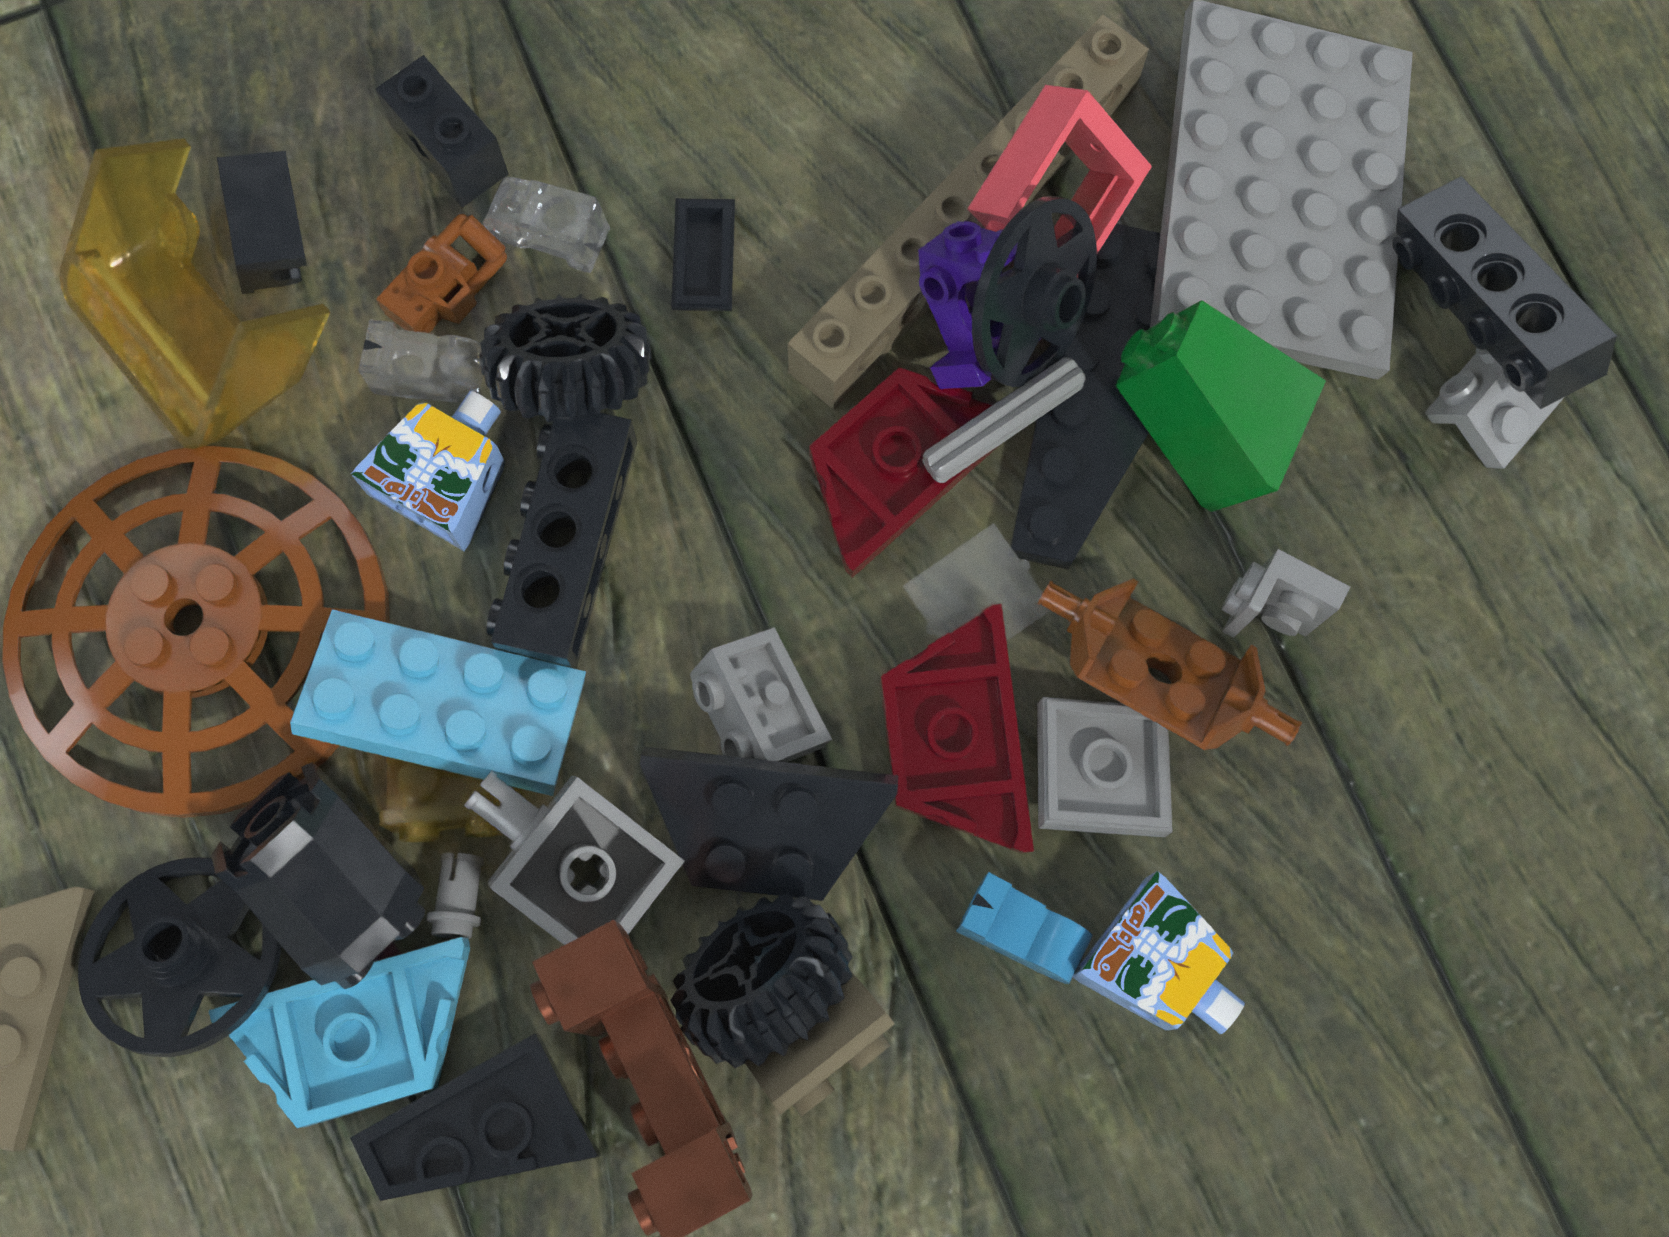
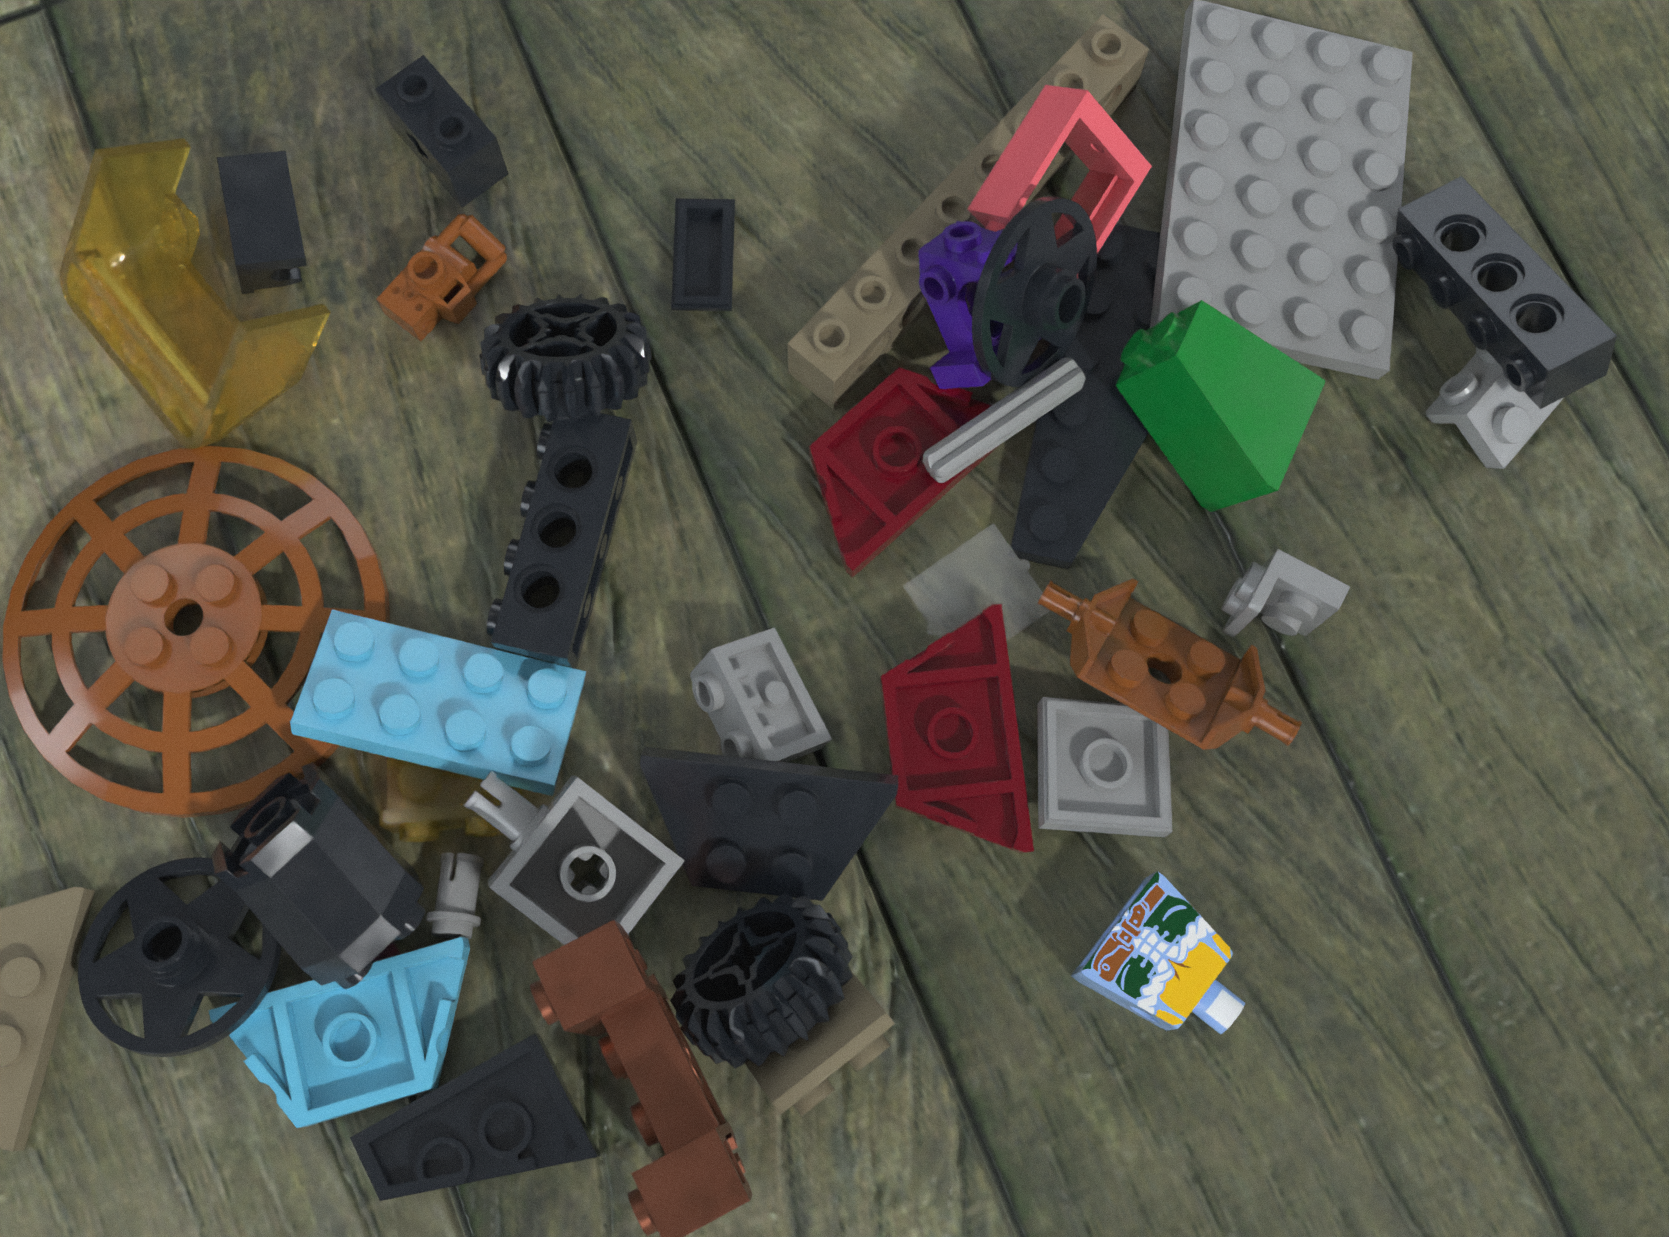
torso [351,391,505,552] -> none
clear leg [358,319,484,403] -> none
clear leg [483,177,610,274] -> none
dark azure leg [956,872,1093,984] -> none

